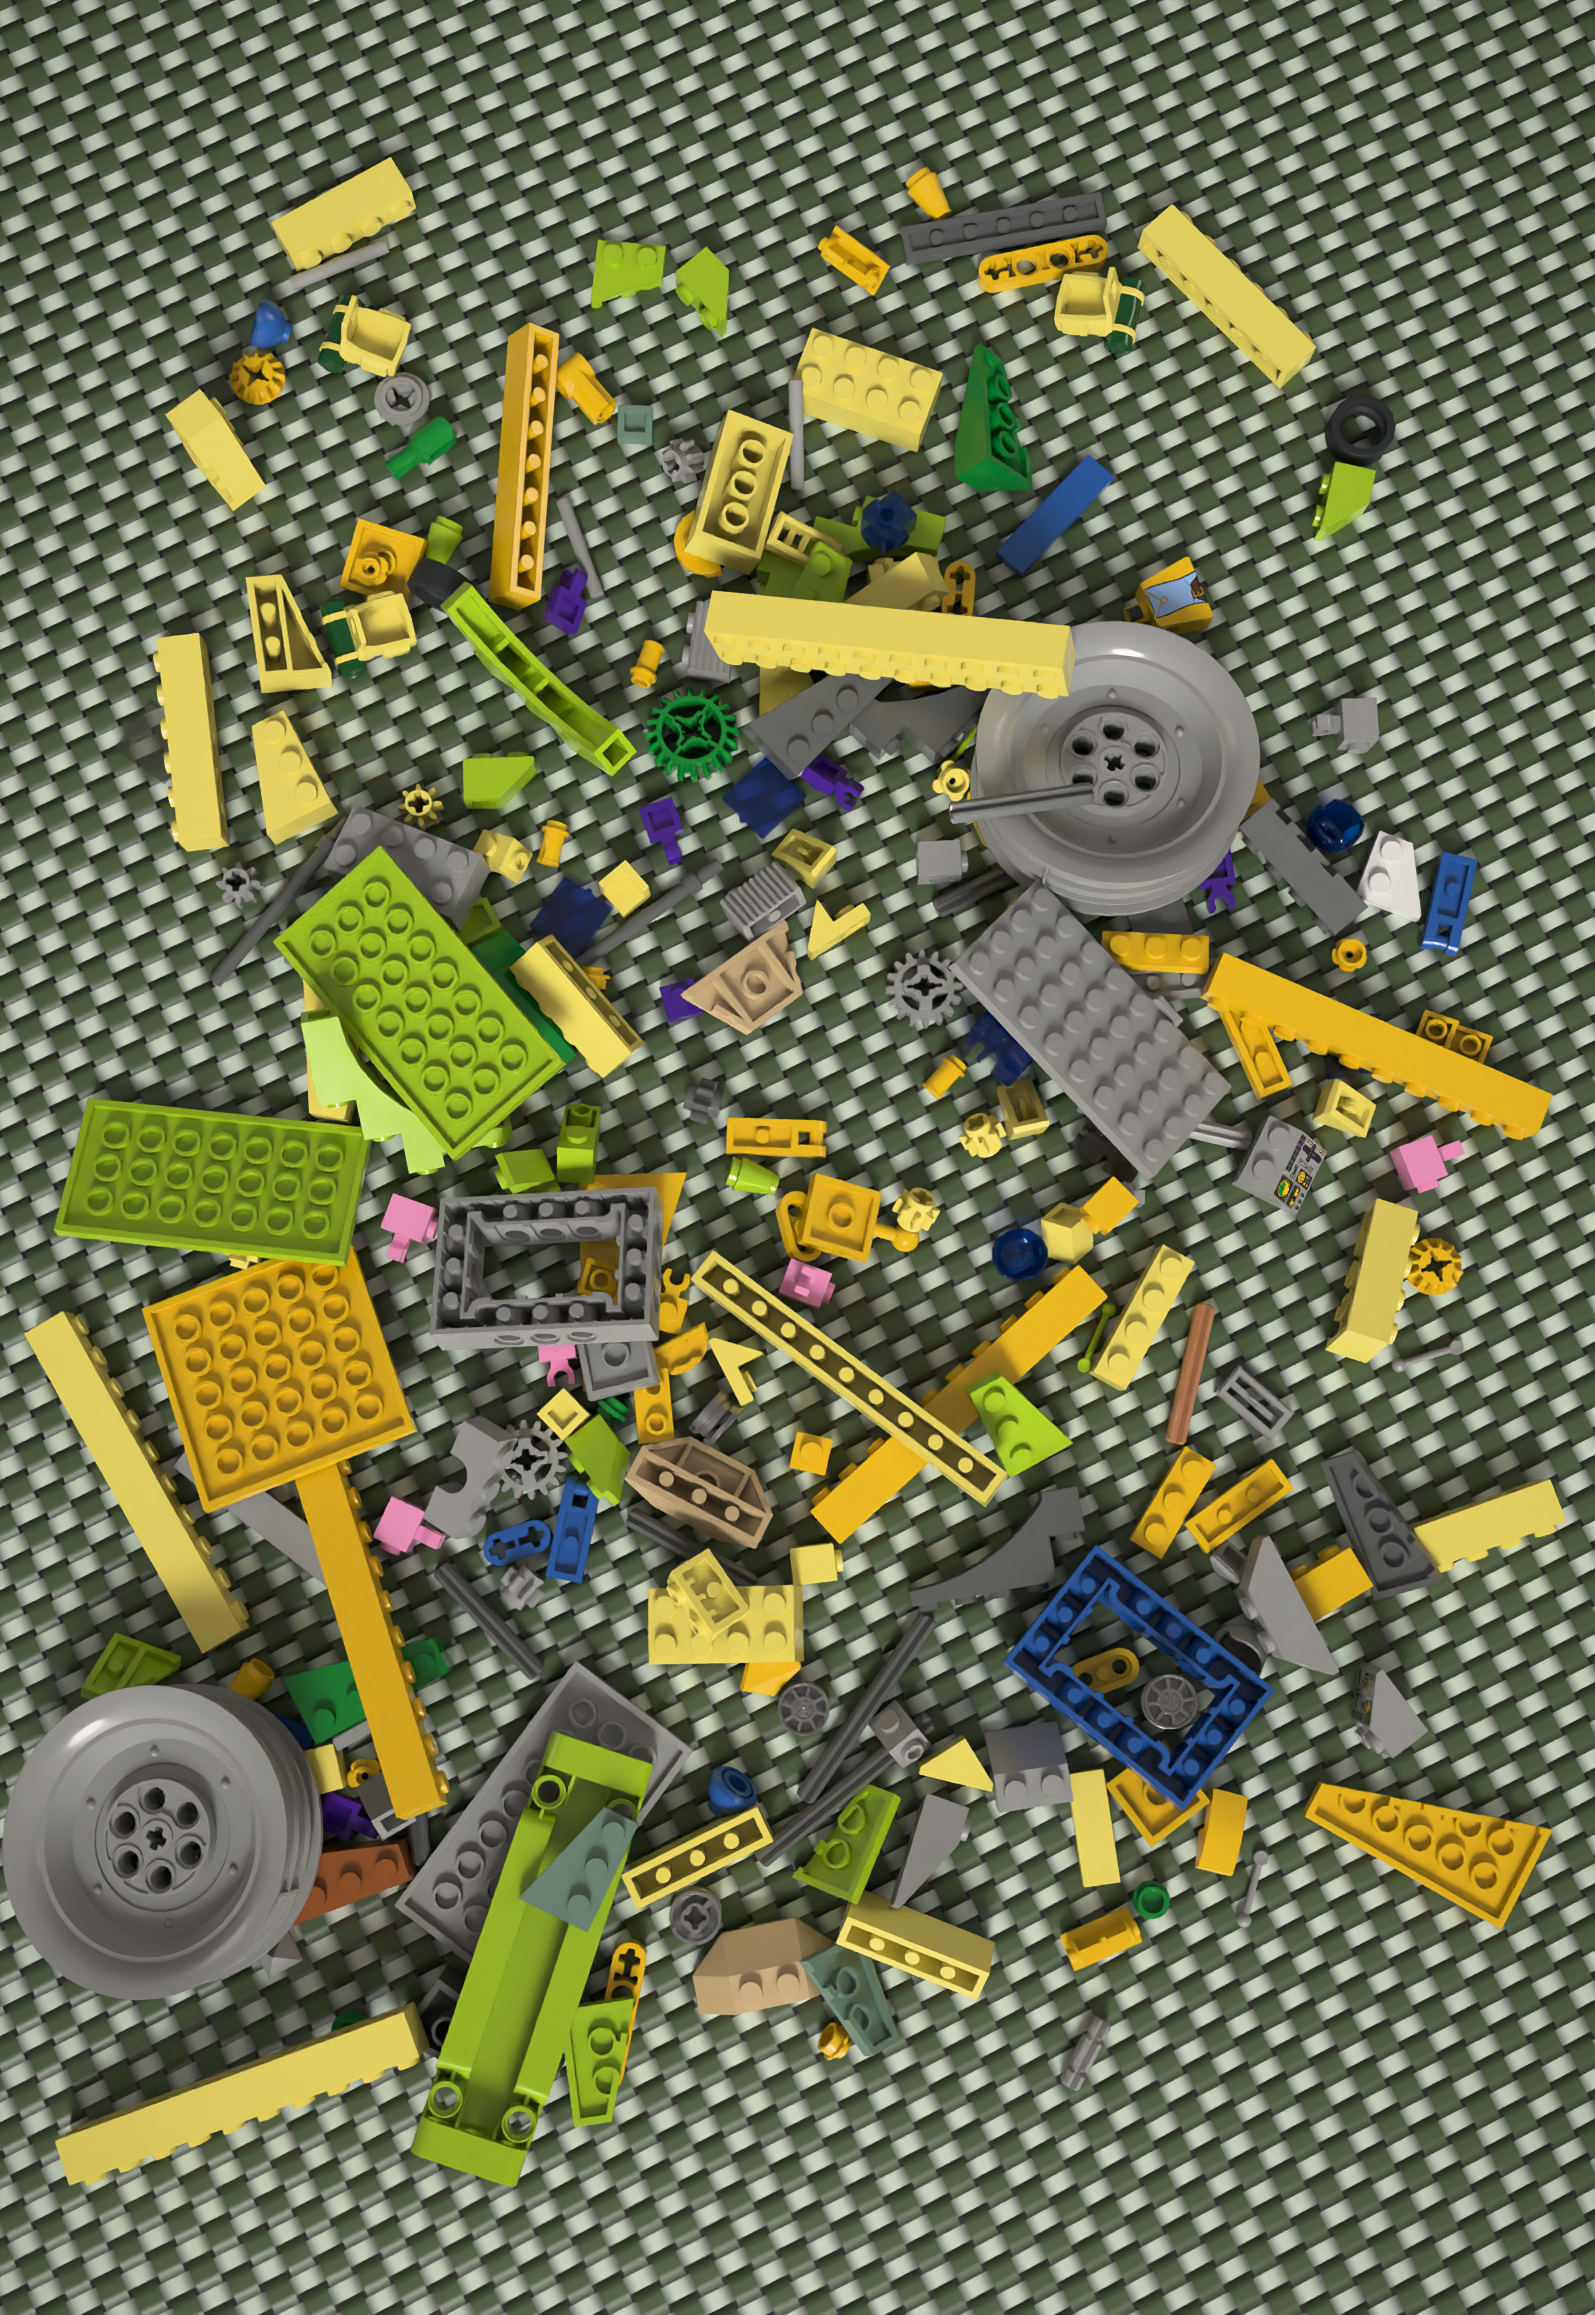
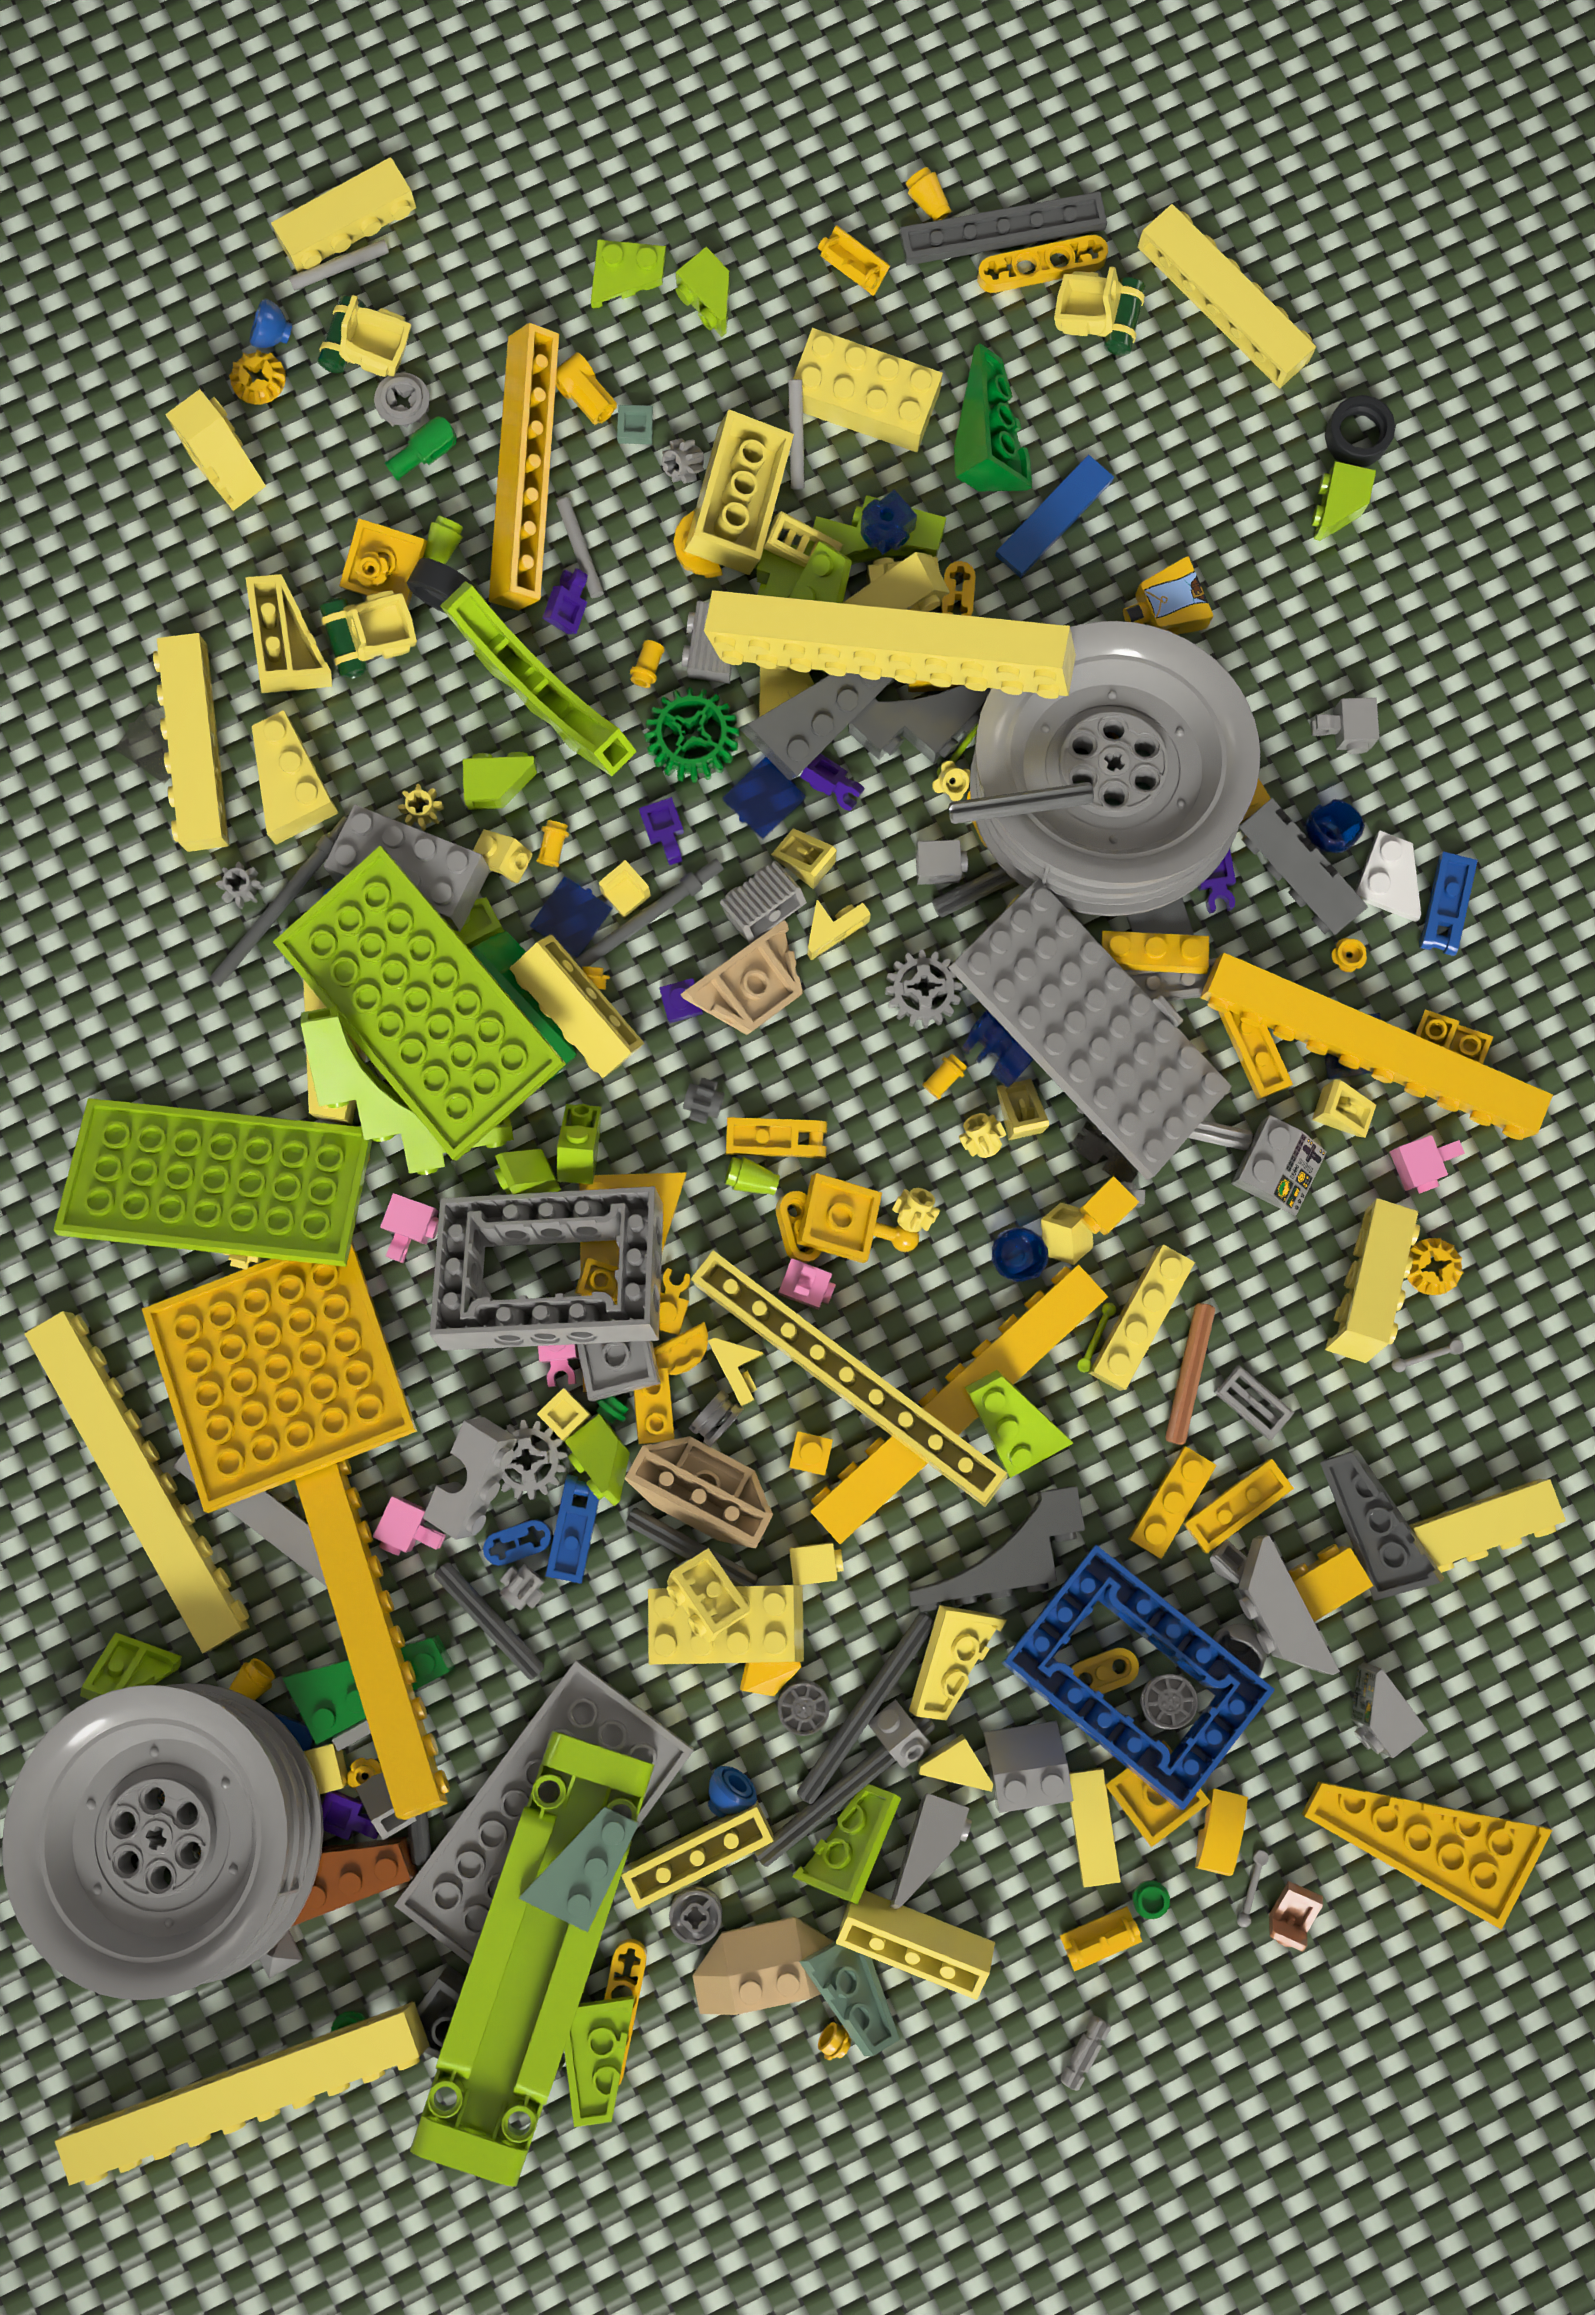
none -> light yellow wing [909,1605,1007,1720]
none -> nougat bracket [1269,1881,1323,1952]

